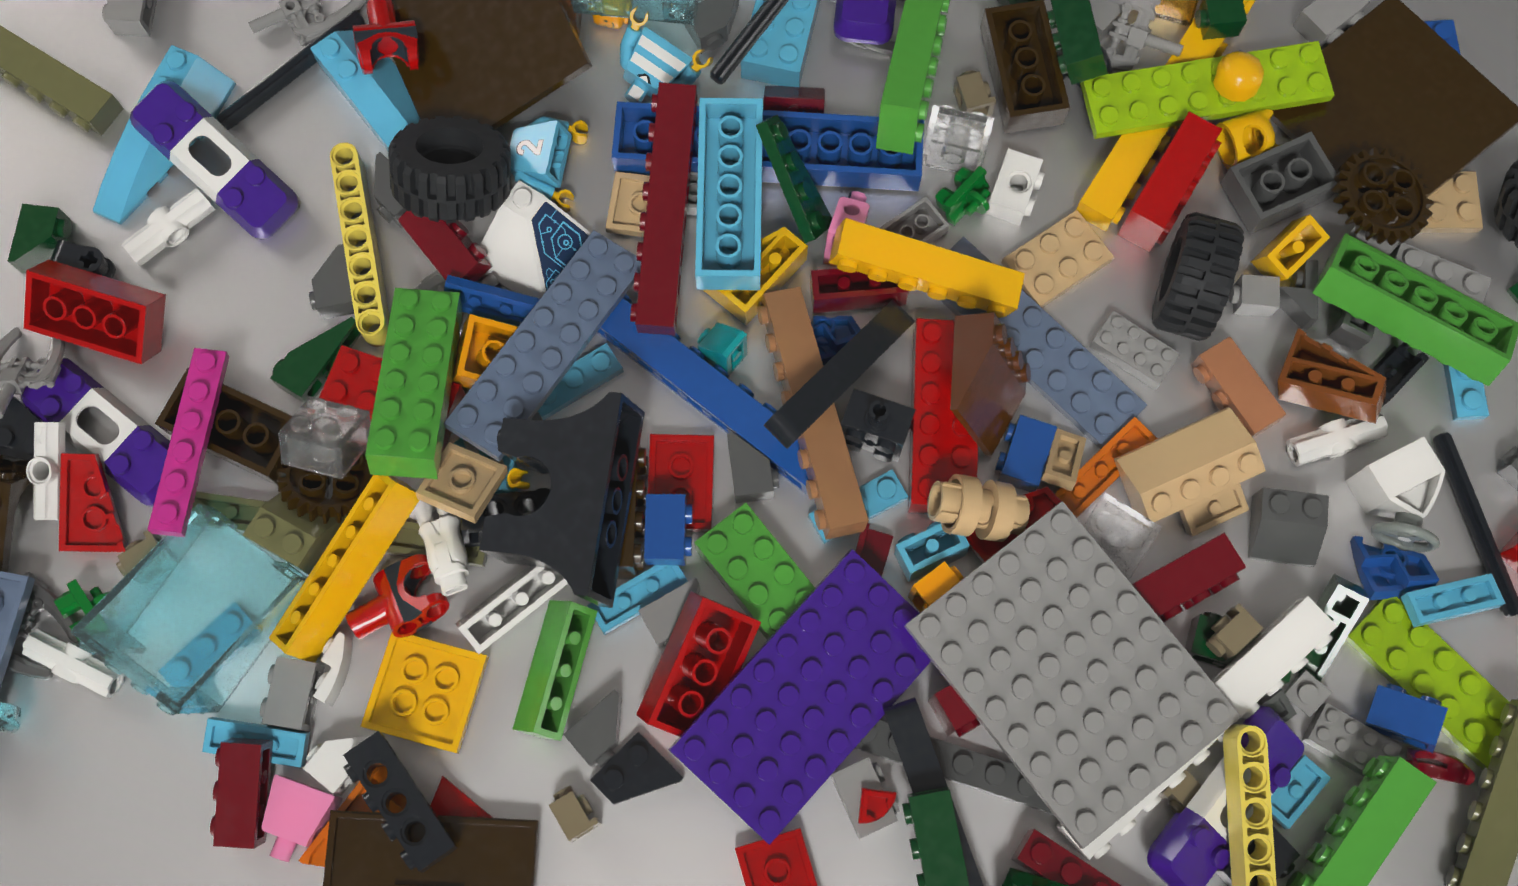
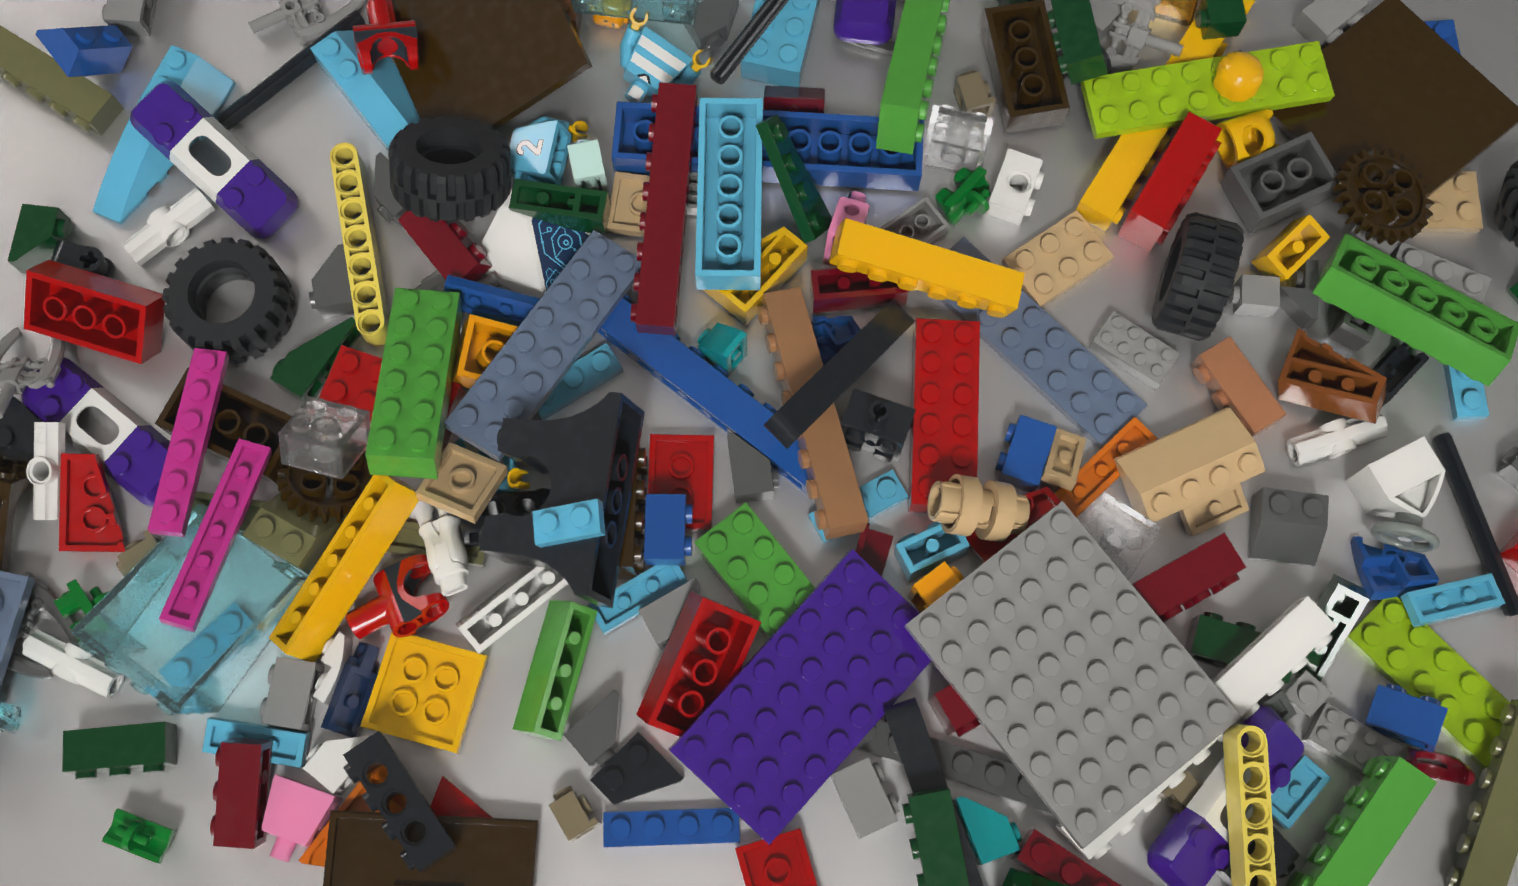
red tile [858,788,897,824] -> none
reddish brown slope [950,312,1031,456] -> none
dark tan brick [1206,603,1264,660] -> none
none -> blue slope [35,25,133,77]
none -> dark green brick [62,721,177,780]
none -> green hips [102,808,176,864]
none -> dark pink plate [159,438,272,633]
none -> black tyre [162,237,295,364]
none -> dark blue hinge [321,642,380,738]
none -> dark green slope [509,179,611,235]
none -> medium azure plate [532,499,605,548]
none -> light aqua brick [567,139,610,199]
none -> blue plate [603,808,740,848]
none -> teal slope [953,796,1022,865]

